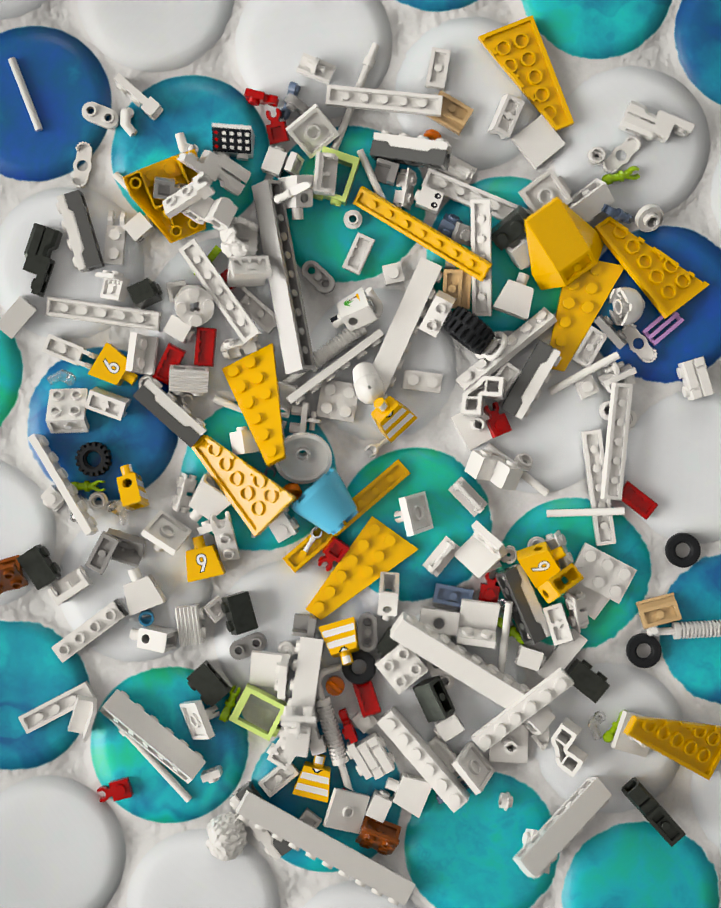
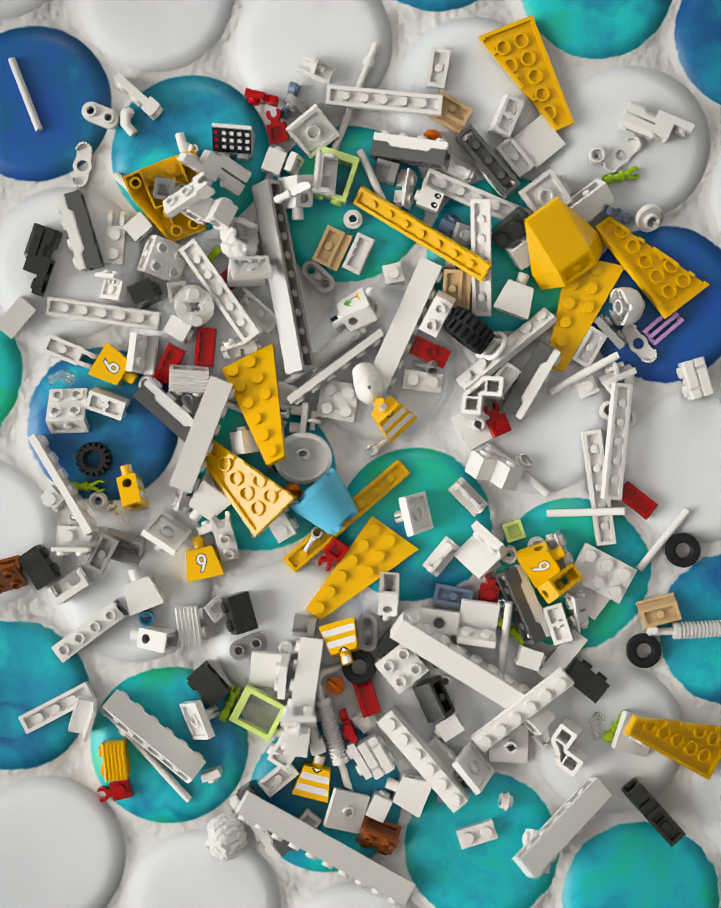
none -> white bracket [51,525,99,556]
none -> yellow brick [98,738,131,782]
none -> white bracket [136,235,186,282]
none -> white brick [169,376,235,494]
none -> tan plate [312,225,353,272]
none -> red plate [409,336,451,369]
none -> light grey hand [412,360,437,376]
none -> dark grey piece [455,124,521,199]
none -> white plate [456,818,498,849]
none -> white plate [495,136,535,179]
none -> yellowish green plate [501,519,526,543]
none -> white bar [636,508,690,572]

